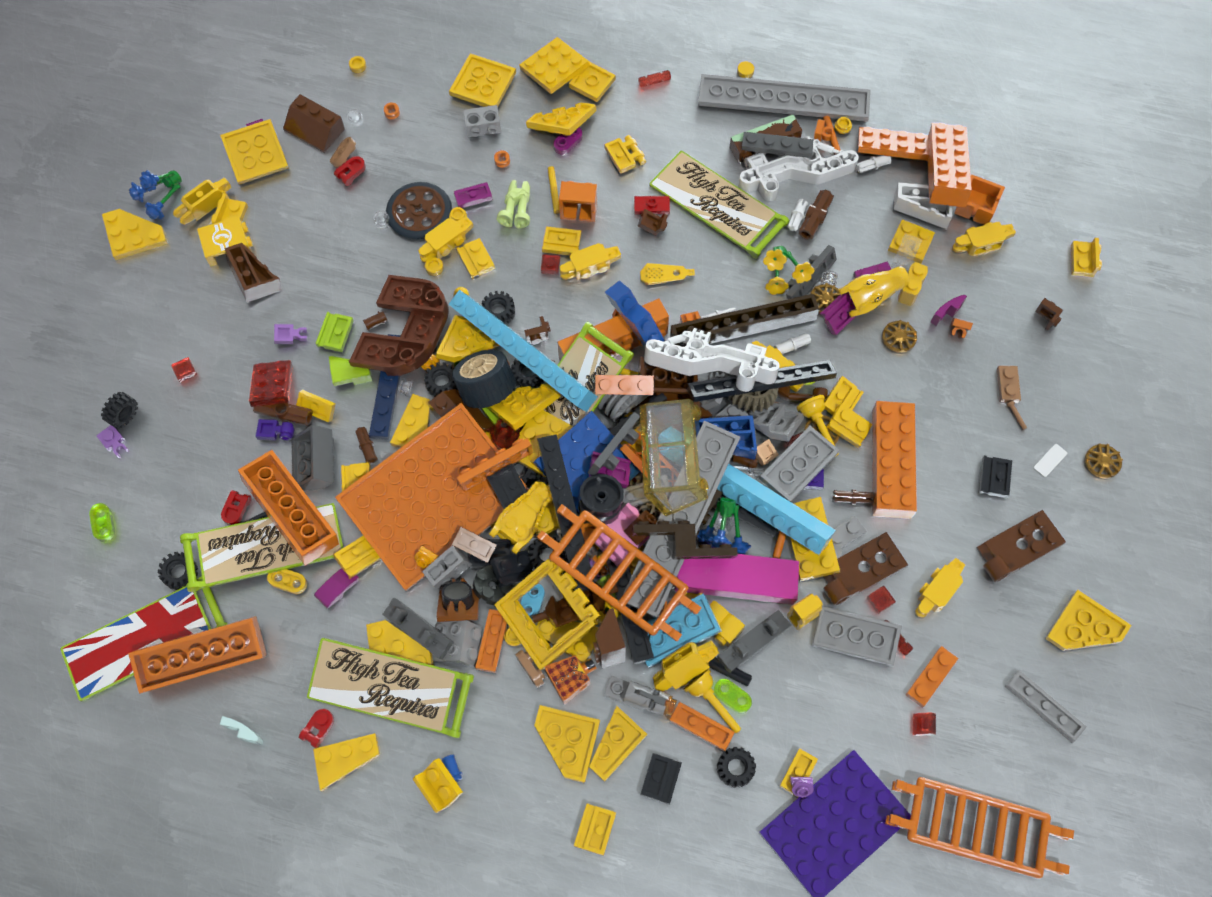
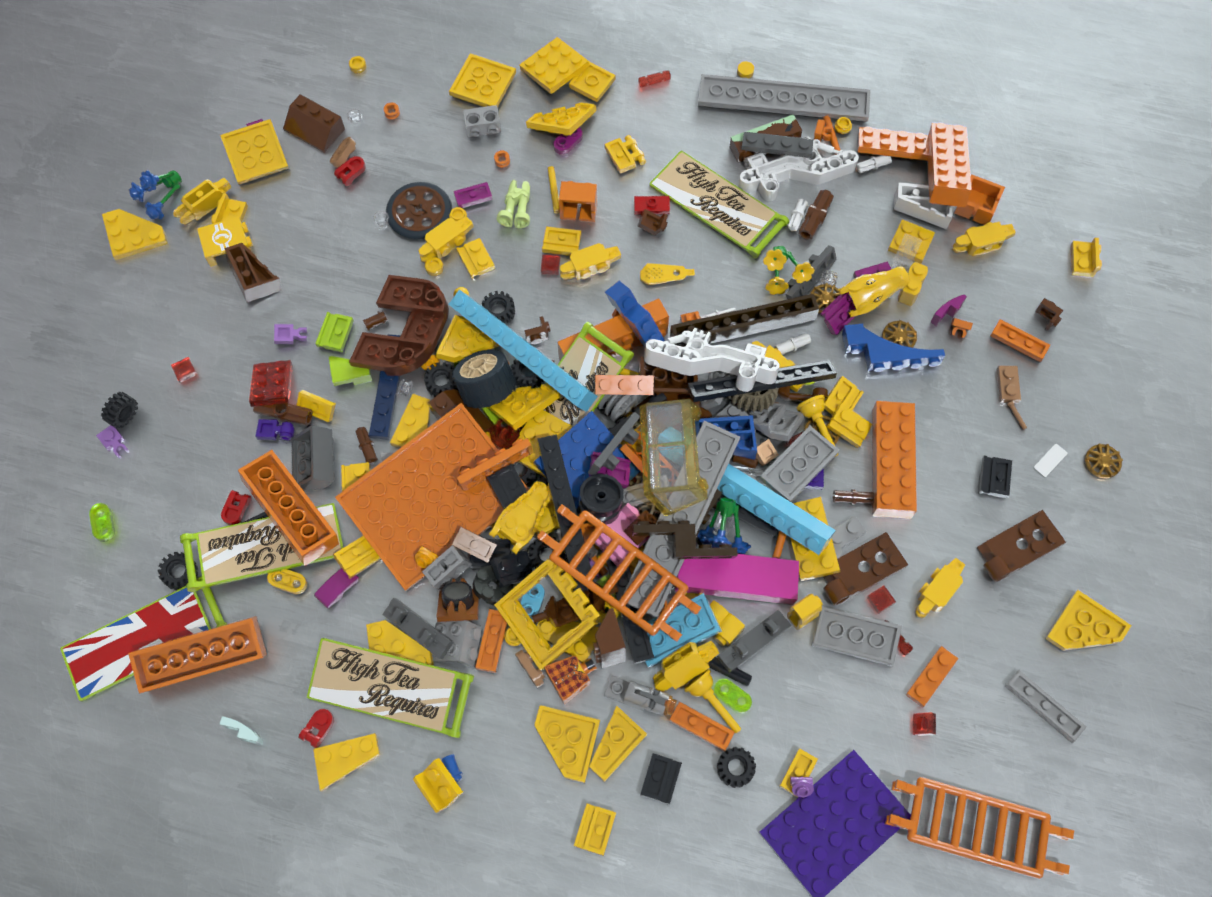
none -> blue arch [842,323,945,372]
none -> orange plate [990,319,1050,362]

